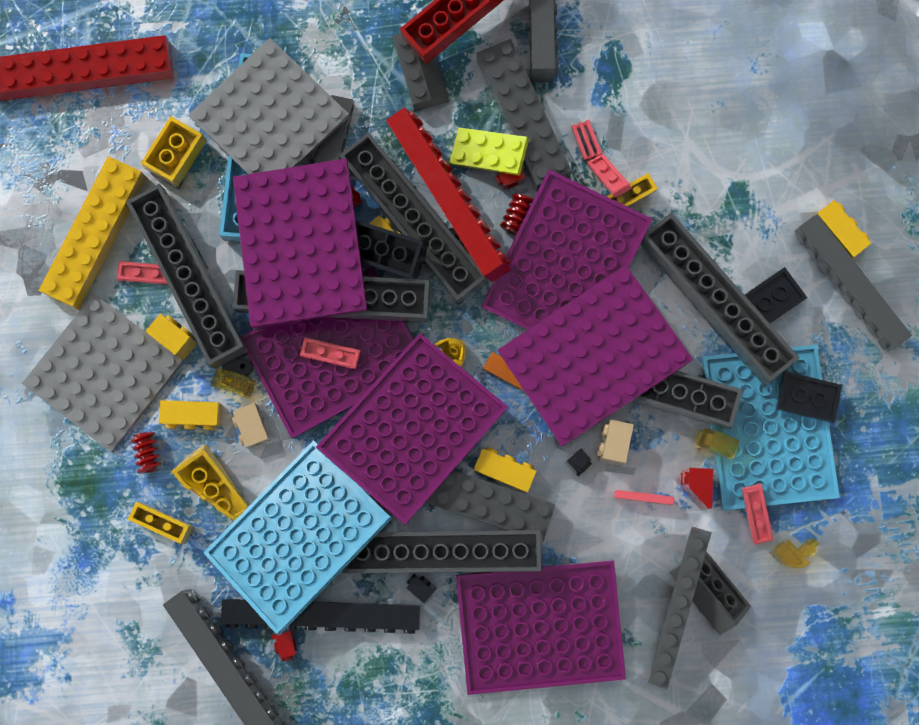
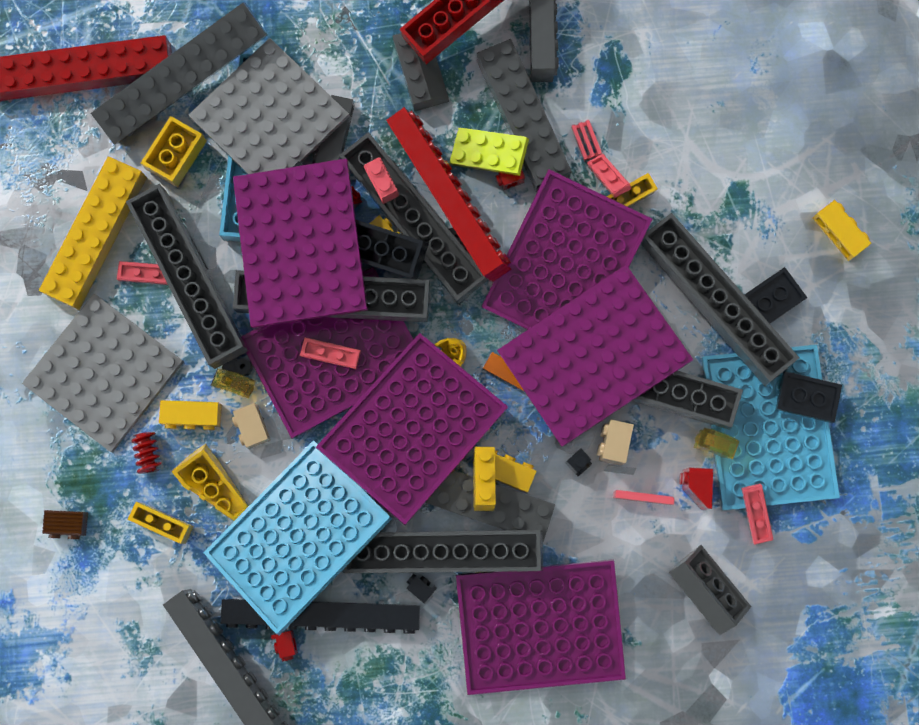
yellow brick [145,314,198,361] -> none
red piece [500,194,534,236] -> none
dark grey brick [648,526,712,689] -> none
clear yellow brick [770,538,819,568] -> none
dark grey brick [794,214,912,352] -> none
none -> reddish brown brick [42,510,88,539]
none -> dark grey brick [90,2,268,145]
none -> coral brick [363,157,399,204]
none -> yellow brick [473,447,496,511]

